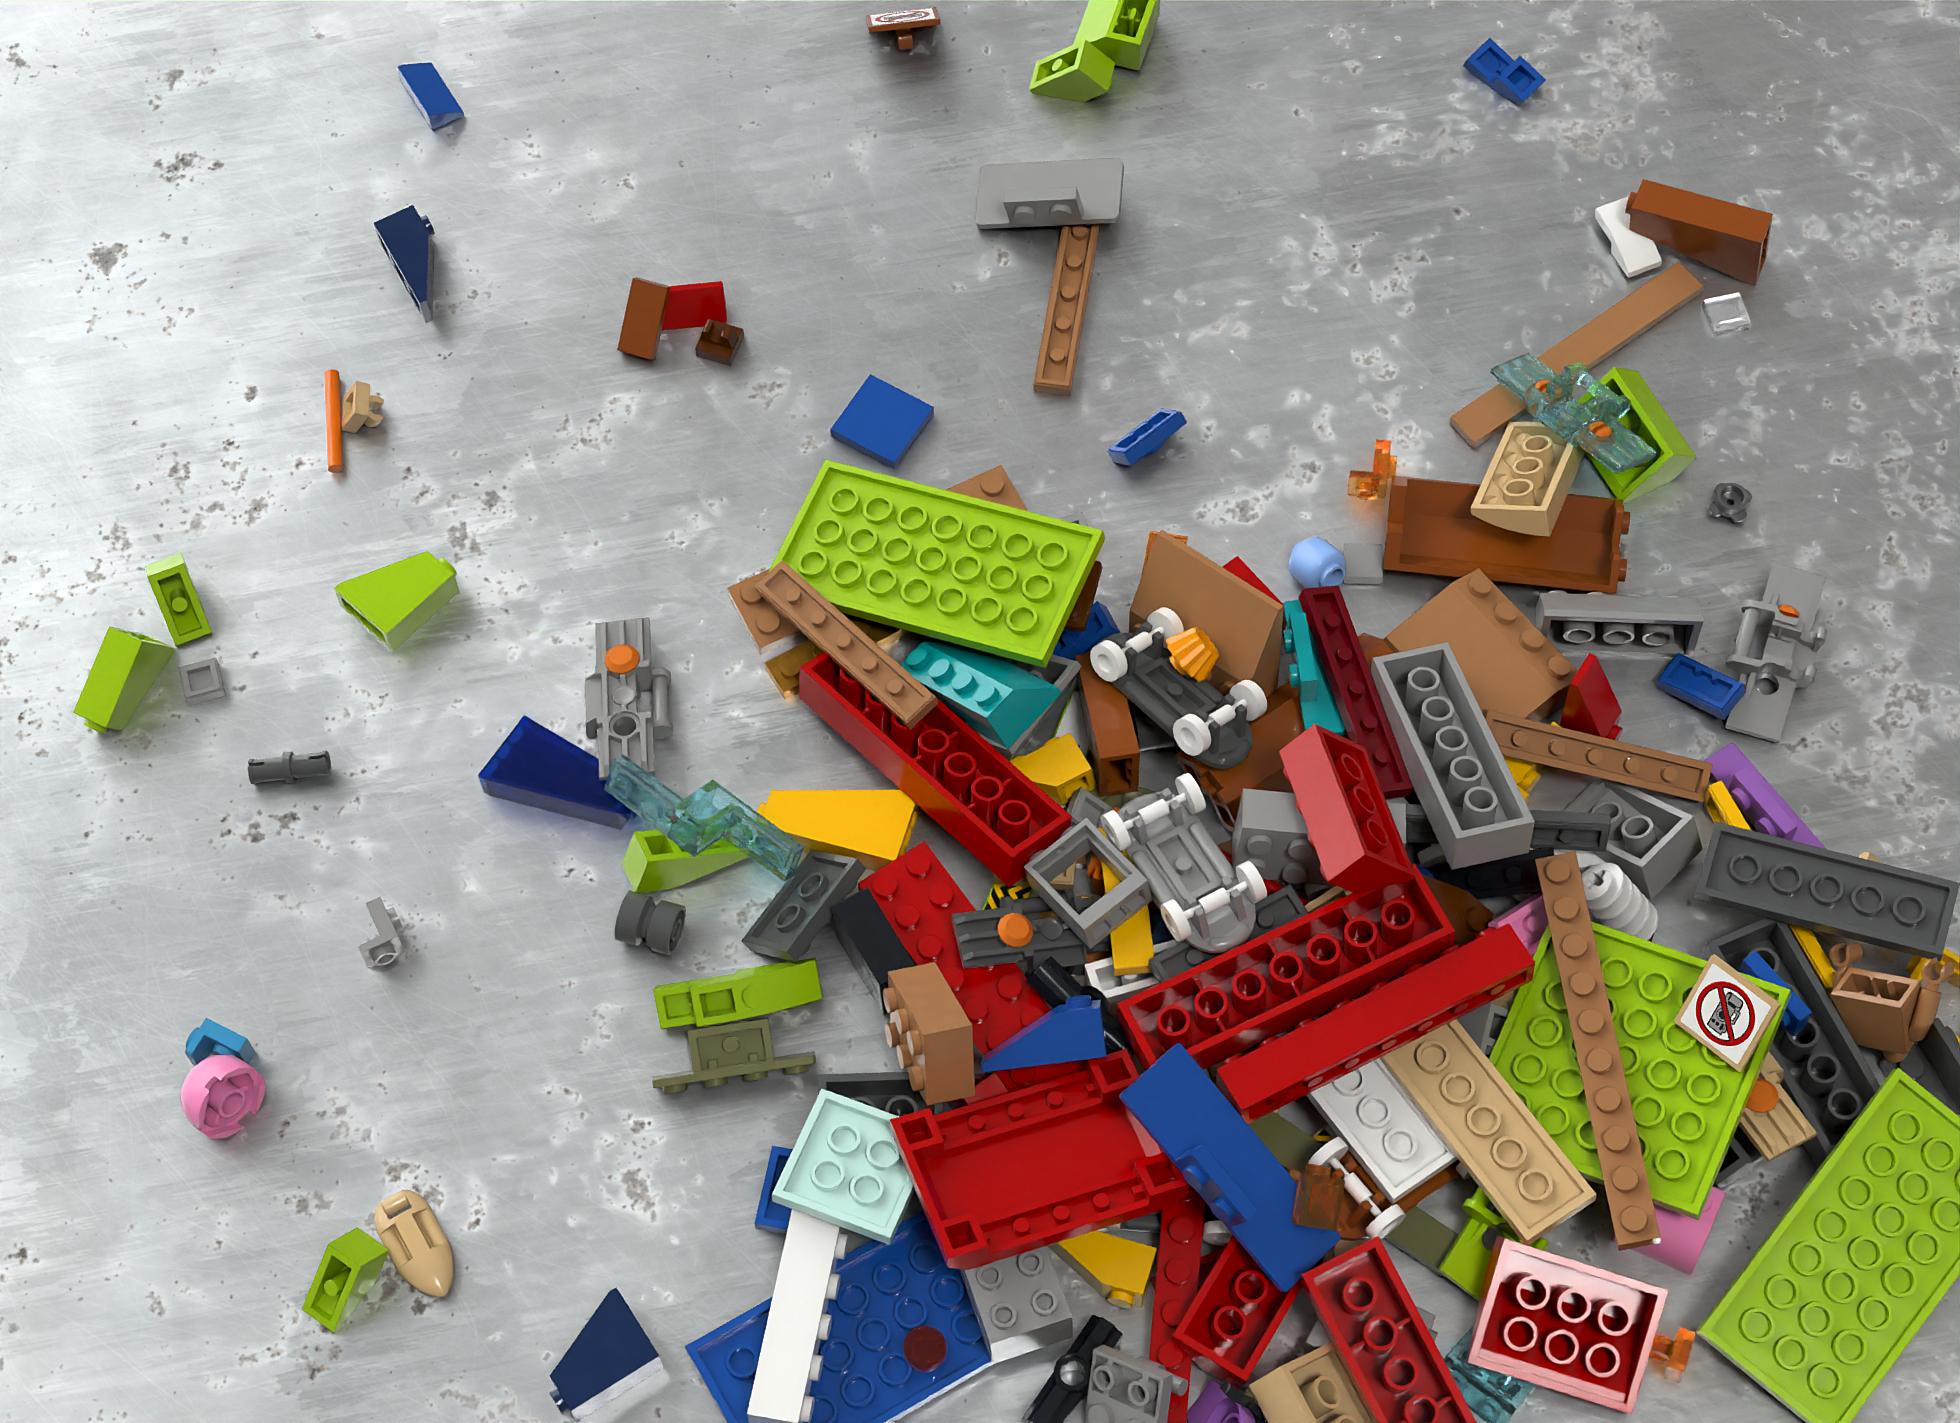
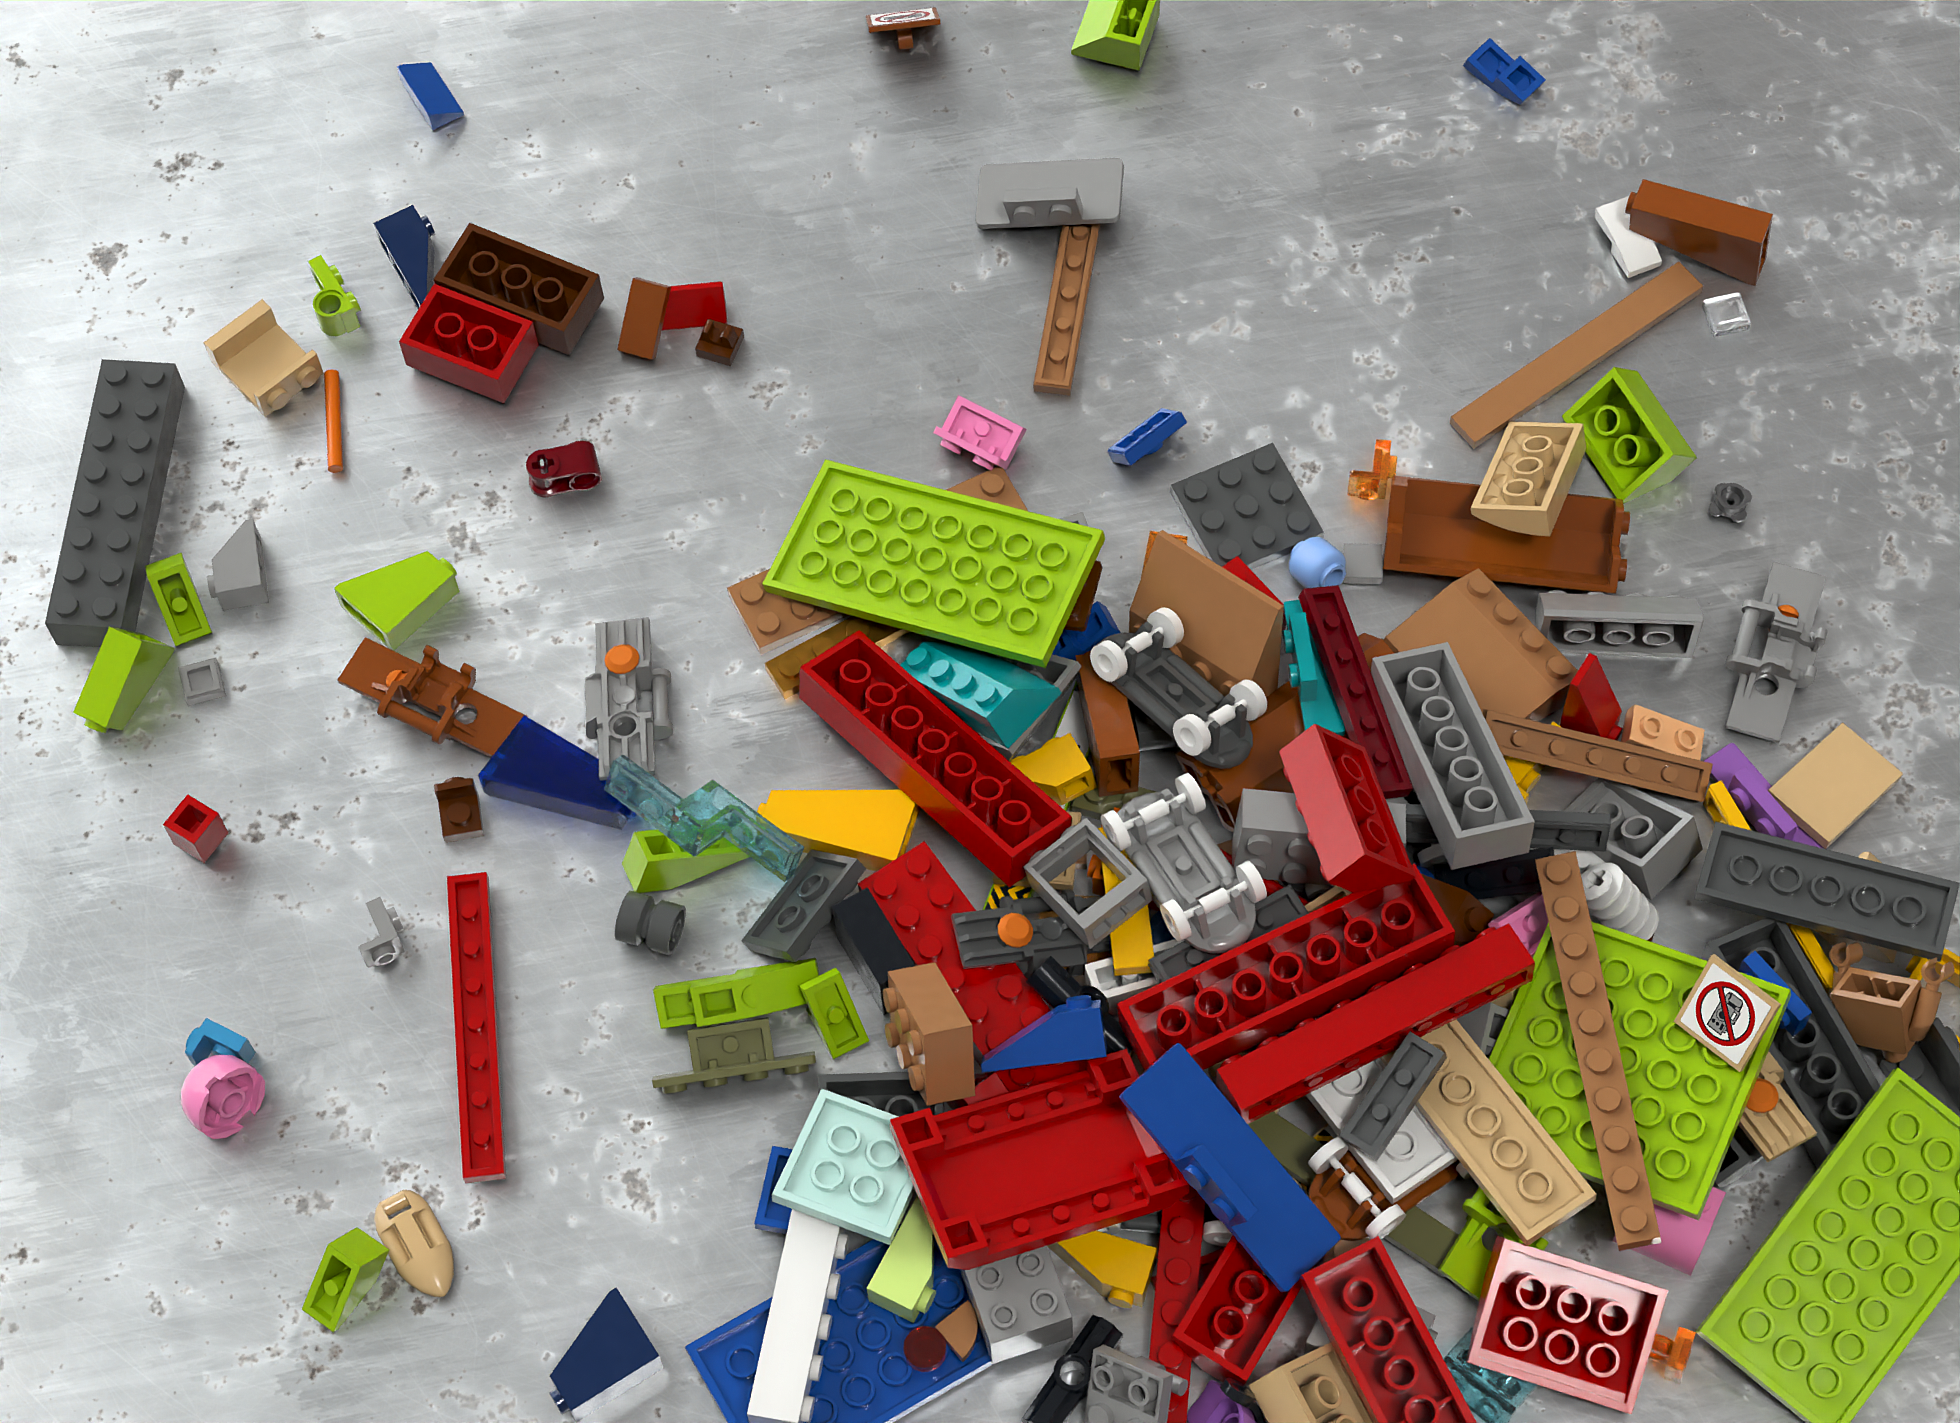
dark grey pin [248,750,331,784] -> none
tan tile [341,381,384,433] -> none
medium nougat tile [754,560,939,730] -> none
blue tile [830,374,934,469] -> none
lime slope [1029,39,1115,102] -> none
light grey tile [1066,787,1113,829] -> none
light orange piece [1166,627,1220,682] -> none
clear orange bracket [1290,1163,1345,1231] -> none
clear light blue piece [1490,353,1657,473] -> none
blue plate [1656,653,1746,720] -> none
none -> dark grey brick [45,359,185,647]
none -> red brick [163,794,228,863]
none -> tan panel [203,299,324,417]
none -> light grey slope [207,519,269,611]
none -> lime plate [308,255,361,336]
none -> dark orange piece [337,637,527,762]
none -> red brick [399,284,539,403]
none -> reddish brown brick [434,223,604,355]
none -> reddish brown bracket [434,777,484,843]
none -> red plate [447,872,506,1184]
none -> dark red piece [526,441,602,497]
none -> lime slope [799,967,869,1059]
none -> yellowish green slope [867,1195,936,1323]
none -> bright pink bracket [933,395,1027,471]
none -> medium nougat tile [935,1300,978,1362]
none -> dark grey plate [1170,443,1324,570]
none -> dark grey plate [1339,1031,1447,1162]
none -> light nougat plate [1621,704,1705,760]
none -> tan tile [1768,722,1903,849]

